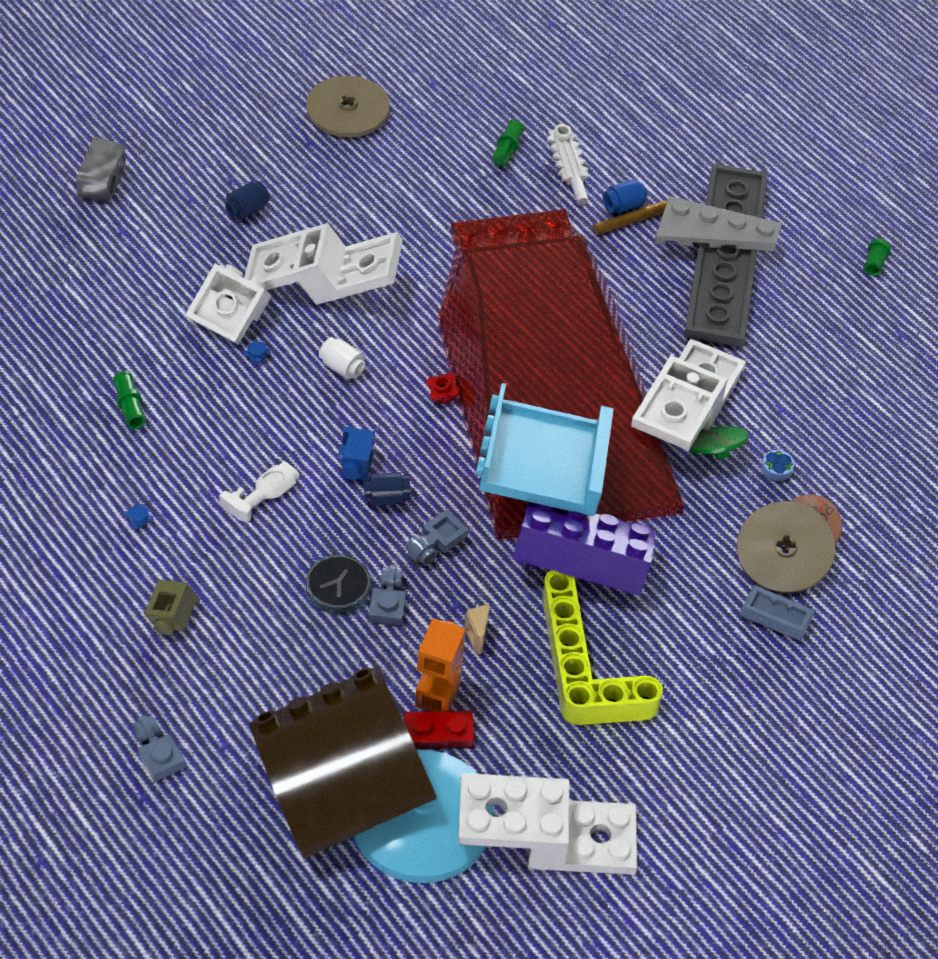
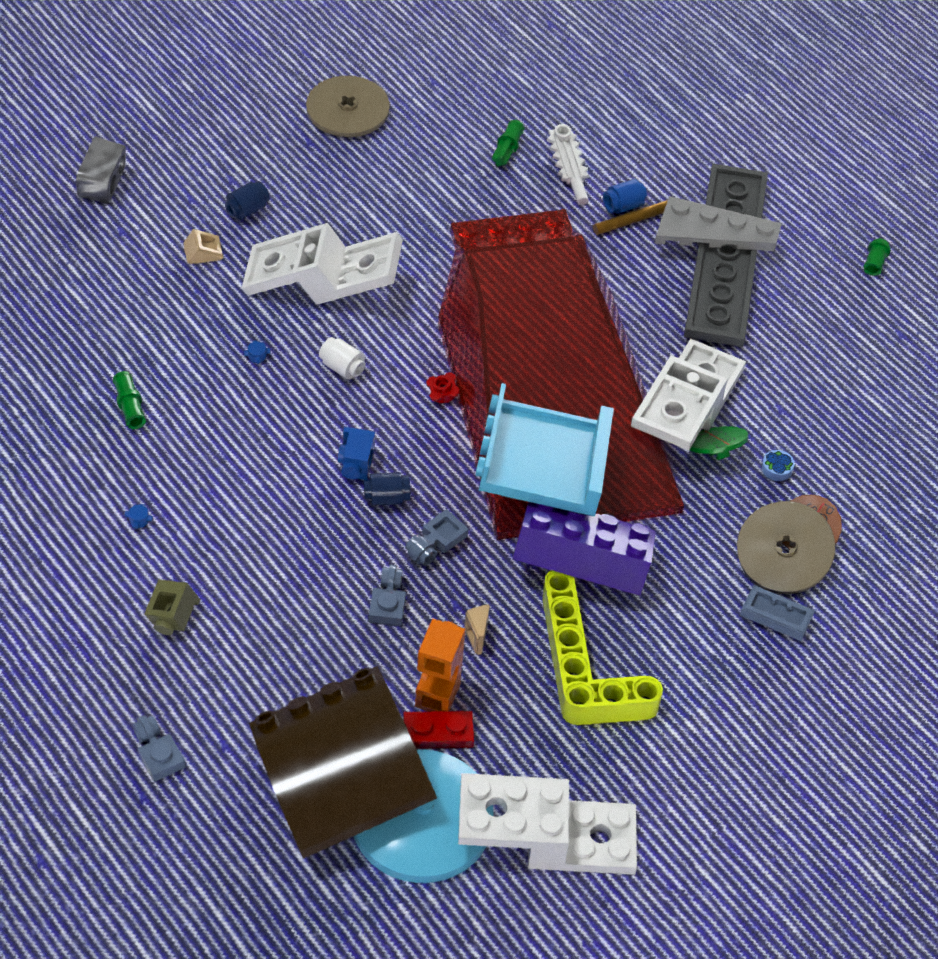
white plate [185,263,272,345] -> none
white piece [219,461,299,523] -> none
black tile [306,554,371,615] -> none
none -> tan slope [184,229,223,264]

